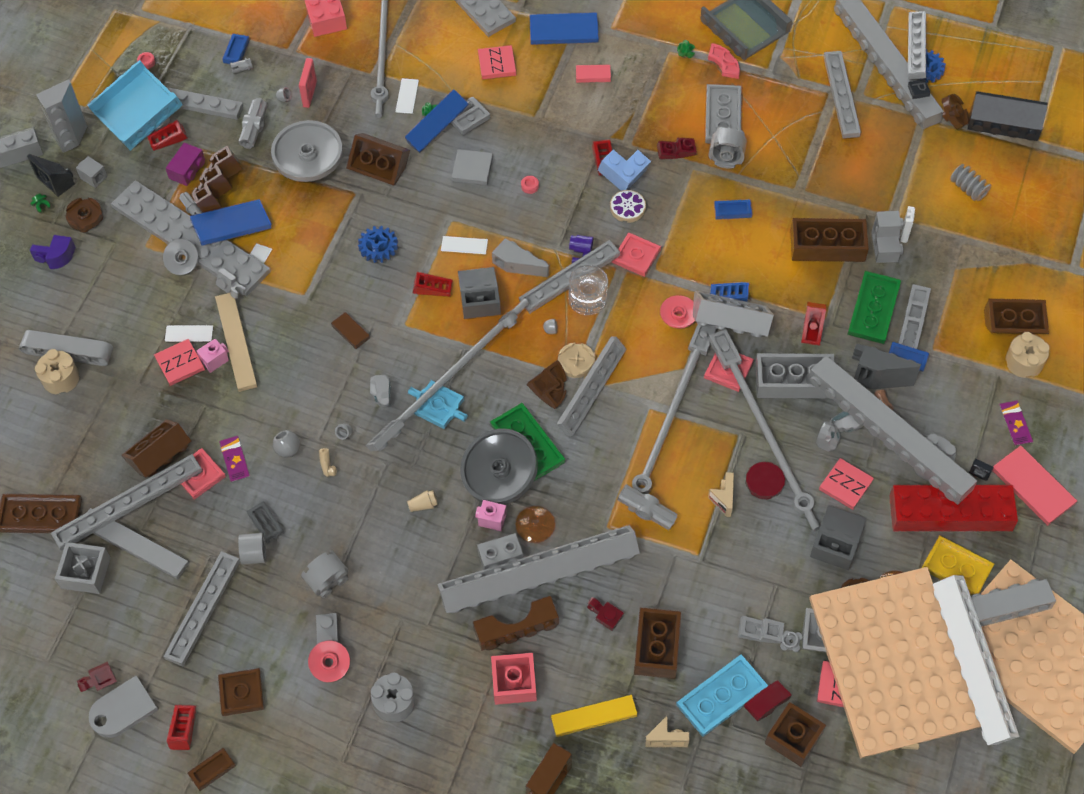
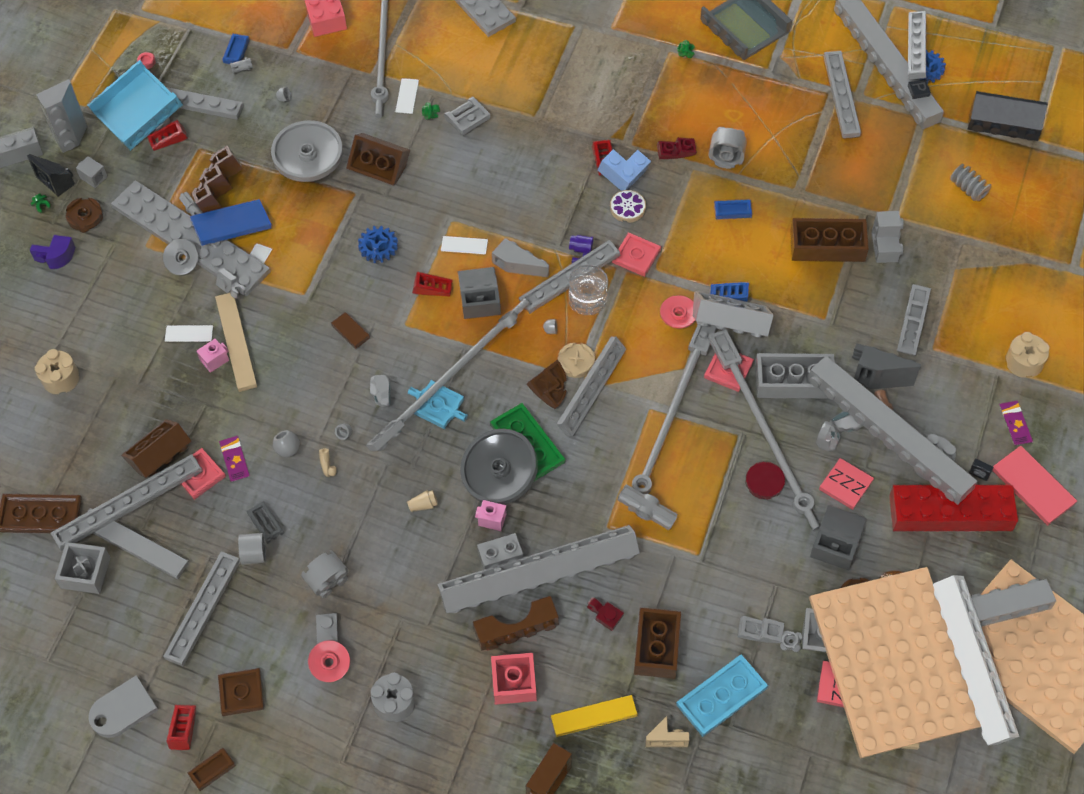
light grey beam [19,330,113,366] -> none
dark red plate [77,661,117,692] -> none
coral tile [154,339,205,386] -> none
magenta brick [165,142,205,186] -> none
light grey piece [239,98,268,149] -> none
coral tile [299,58,317,108] -> none
blue slope [405,90,469,153] -> none
light grey tile [451,149,493,185] -> none
coral tile [478,45,516,79] -> none
clear orange dish [515,506,555,543] -> none
coral tile [521,176,539,194] -> none
blue tile [530,13,599,45] -> none
coral tile [576,65,611,83] -> none
light grey tile [705,84,741,143] -> none
coral tile [708,43,740,79] -> none
tan slope [708,472,734,517] -> none
dark red slope [744,680,792,721] -> none
reddish brown brick [765,702,826,767] -> none
red slope [801,302,826,346] -> none
green plate [847,271,901,344] -> none
blue tile [889,342,929,372] -> none
white tile [900,206,915,243] -> none
yellow tile [922,535,994,596] -> none
reddish brown plate [942,94,969,130] -> none
reddish brown slope [984,299,1049,334] -> none

